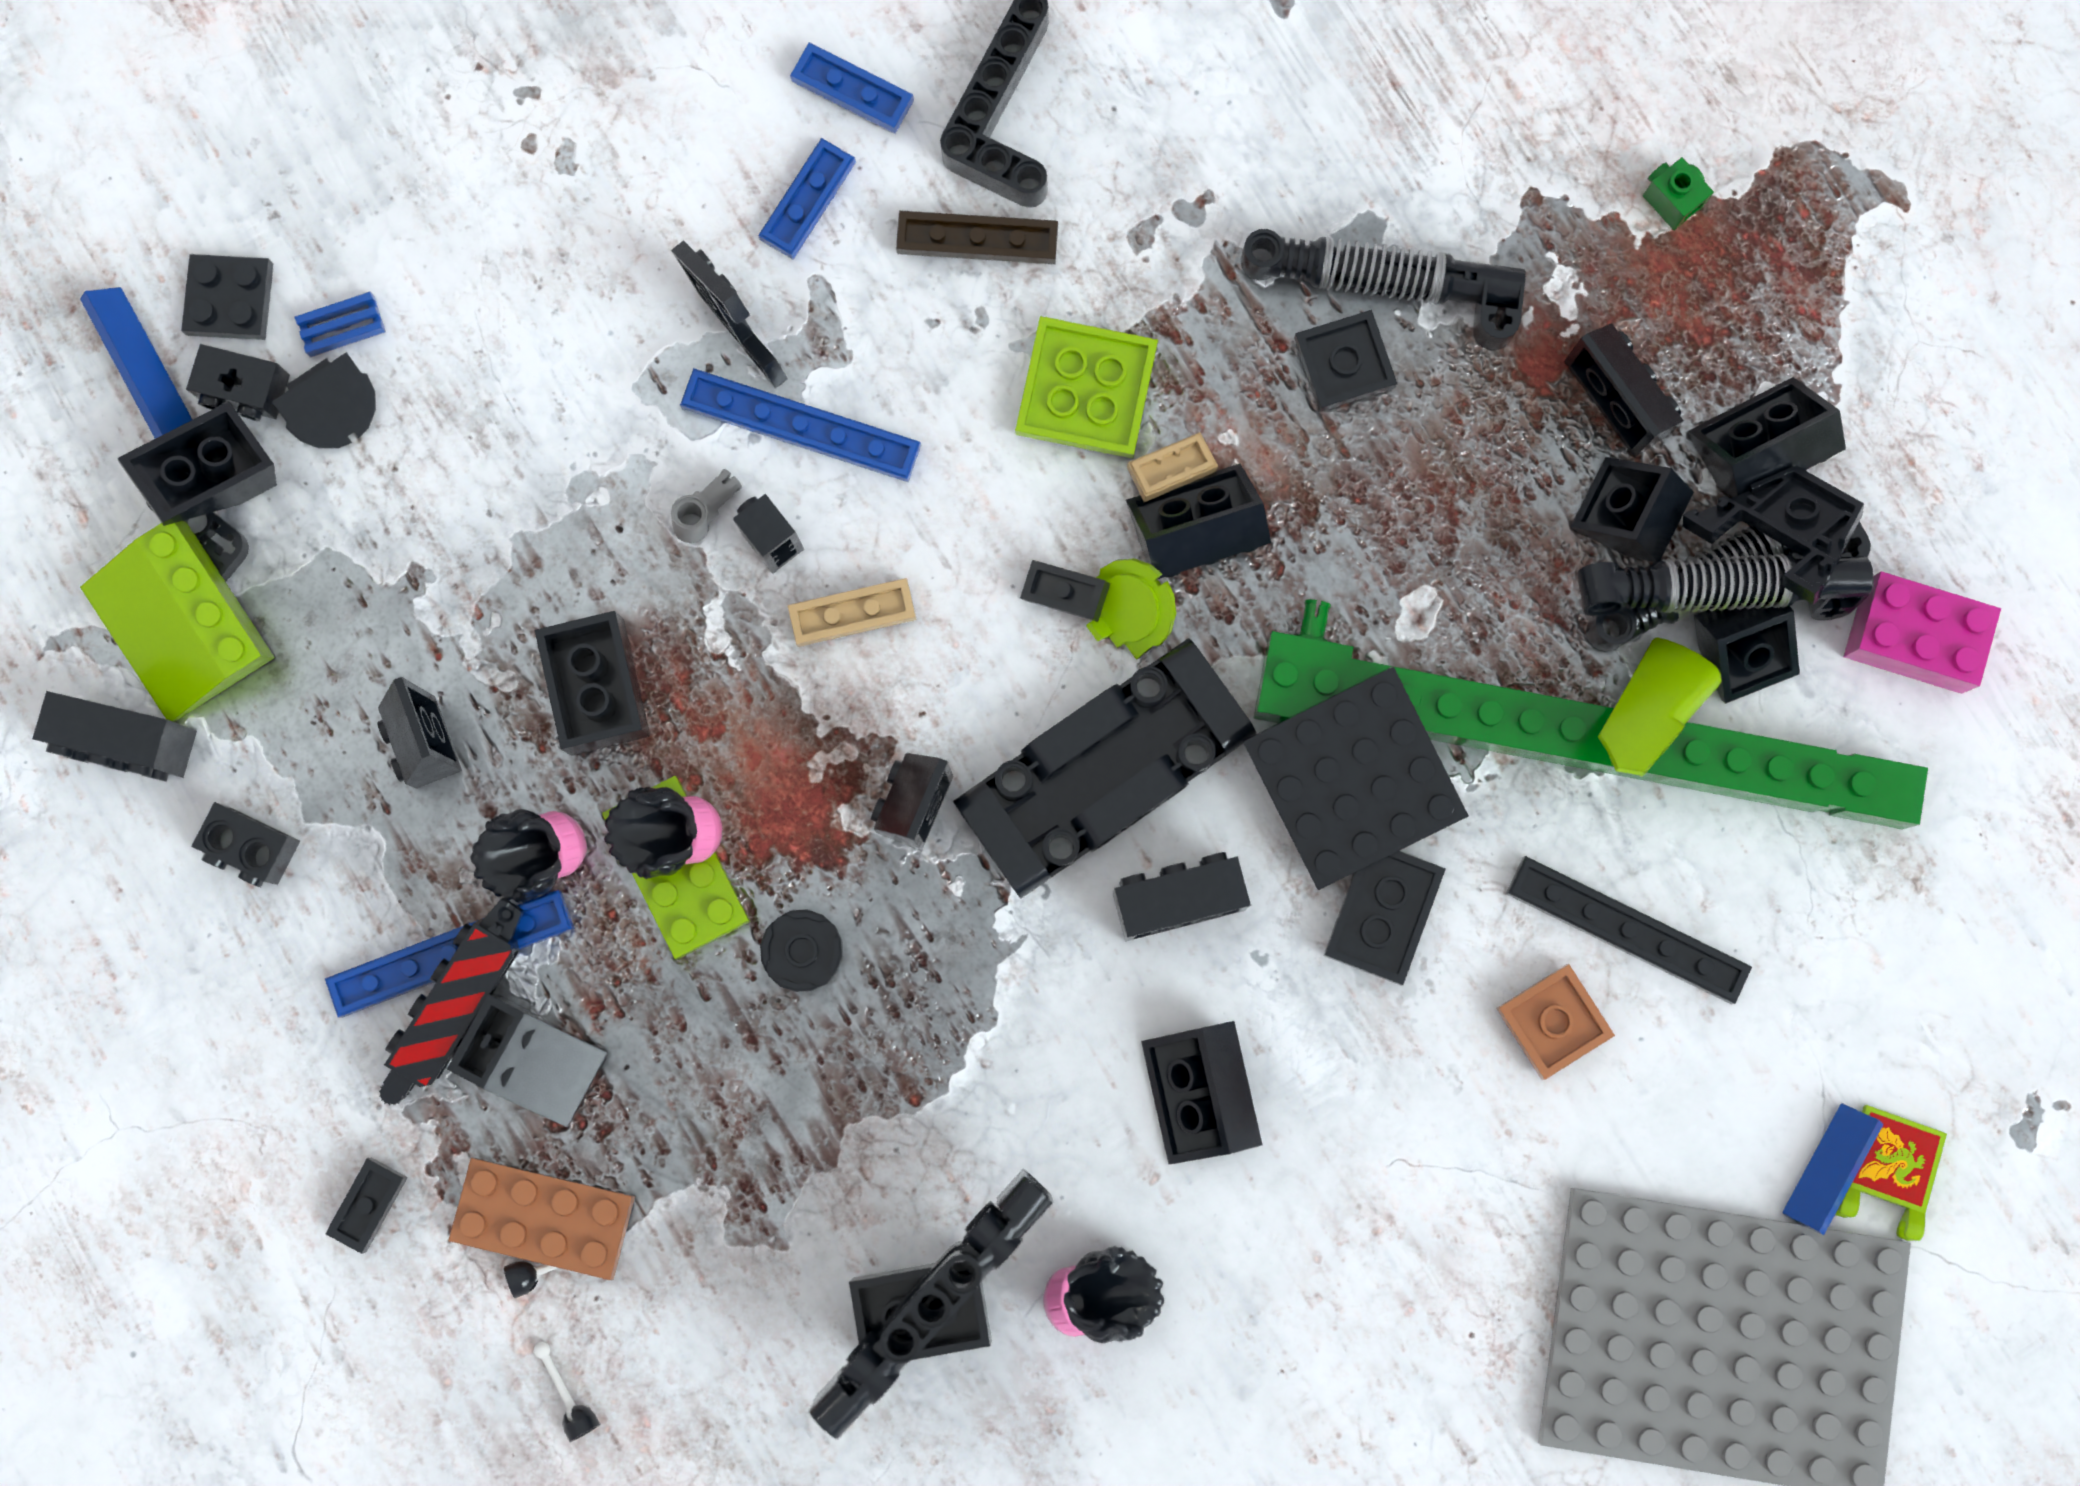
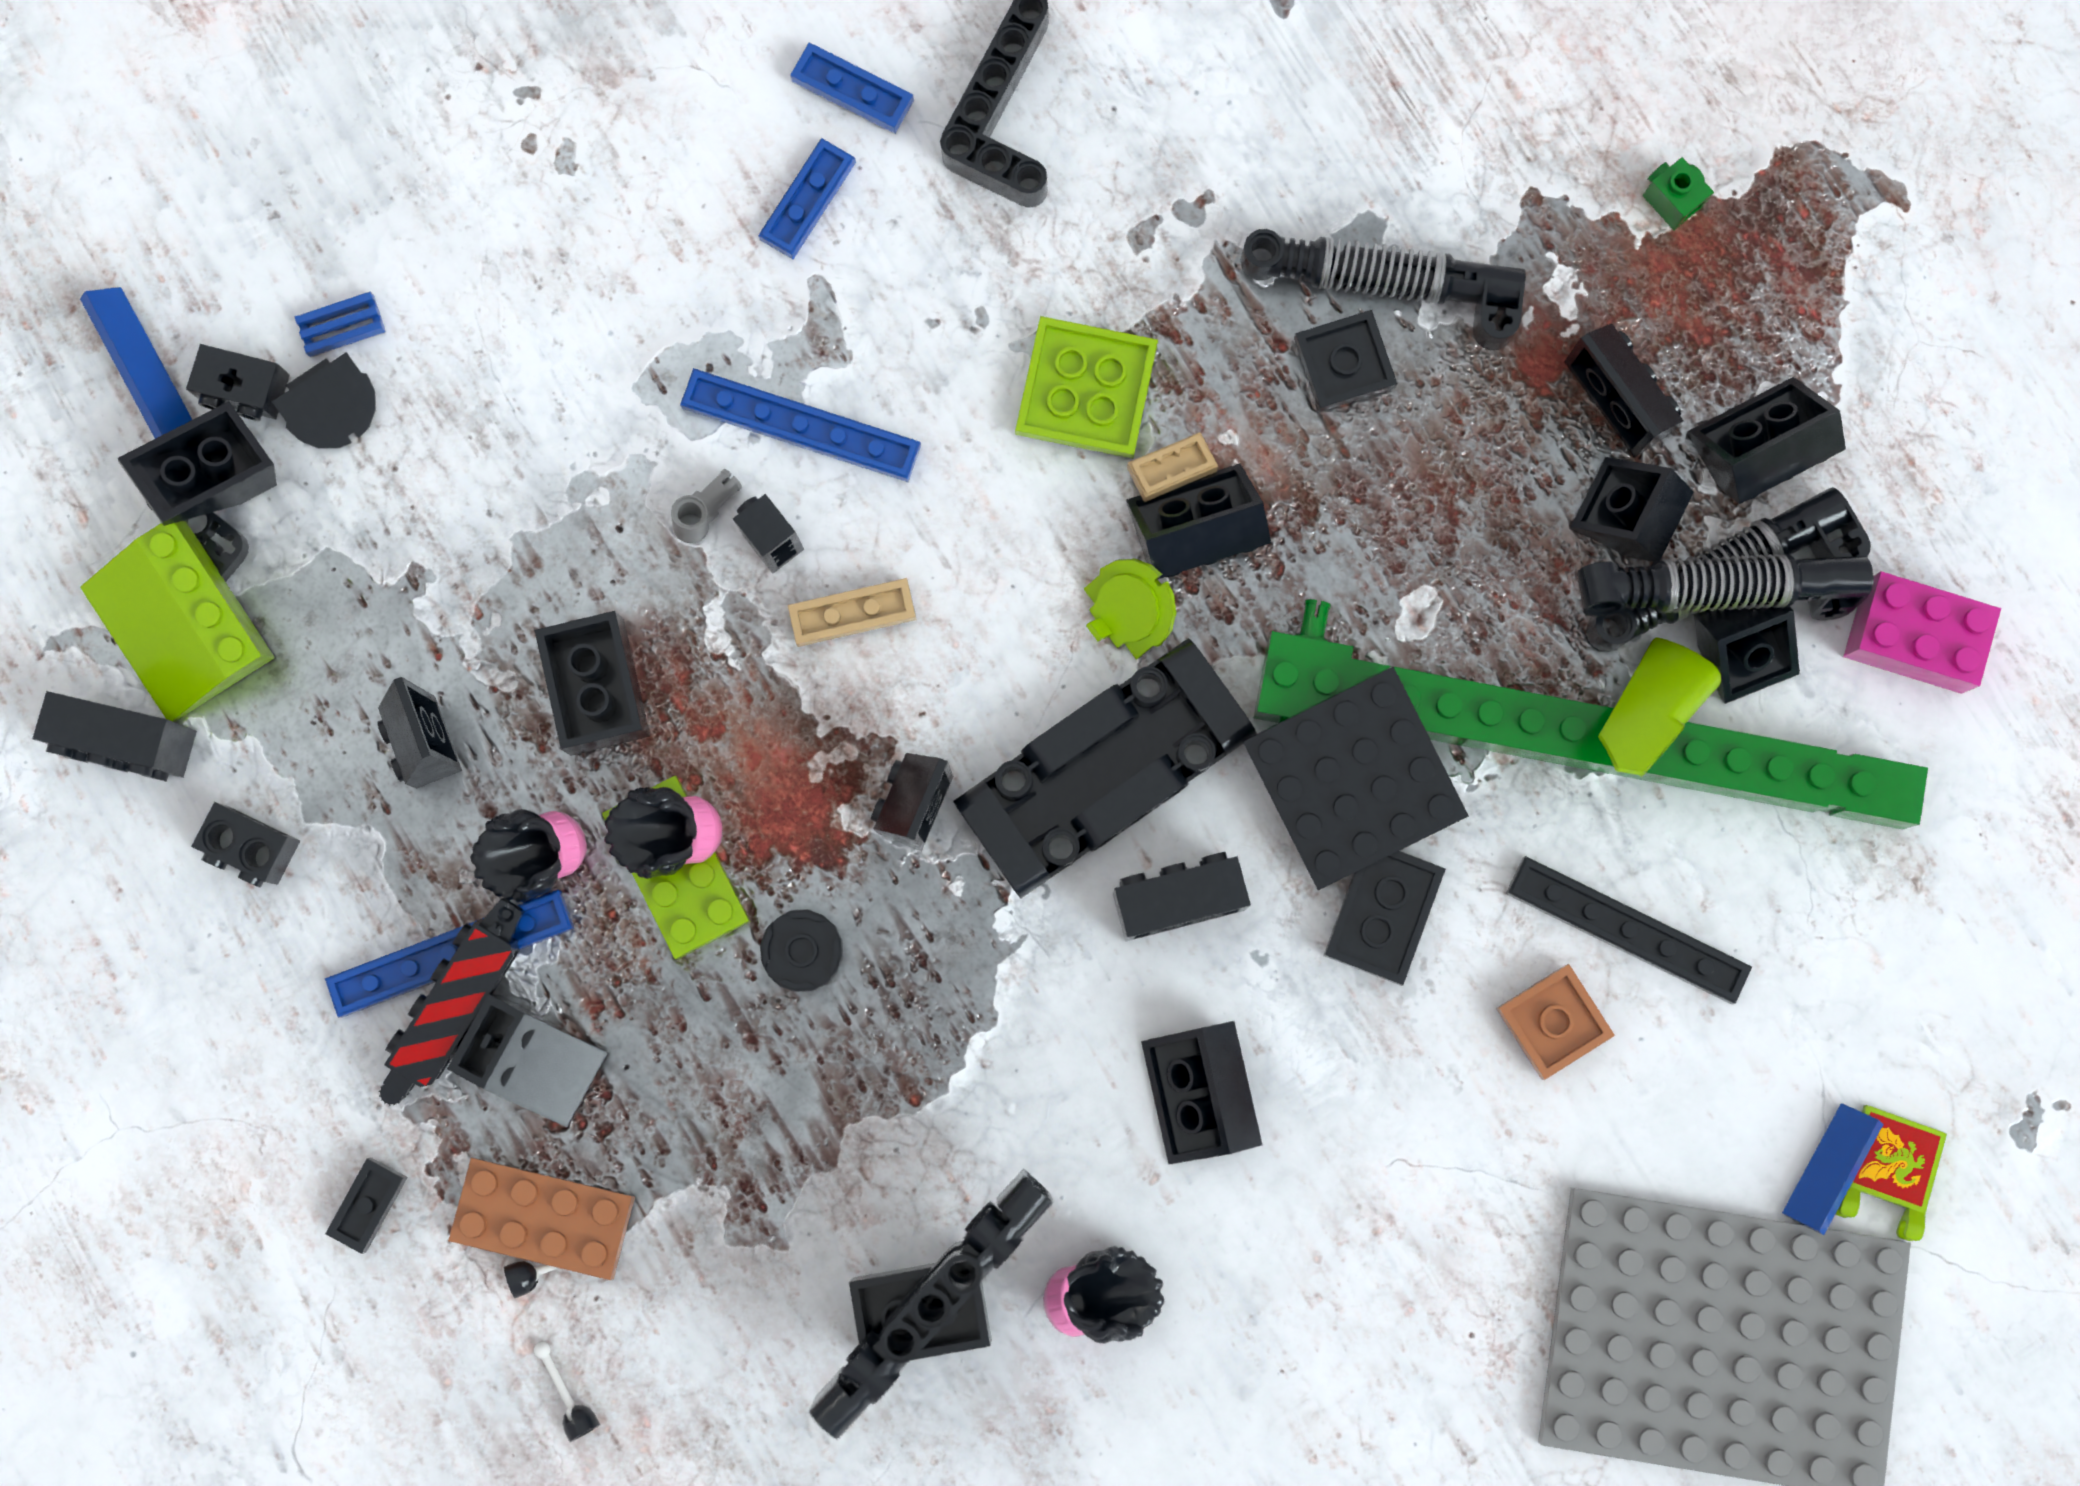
black plate [181,254,274,340] -> none
black wing [671,240,788,389] -> none
dark brown plate [896,211,1058,264] -> none
black plate [1020,560,1110,622] -> none
black wing [1682,465,1864,605] -> none

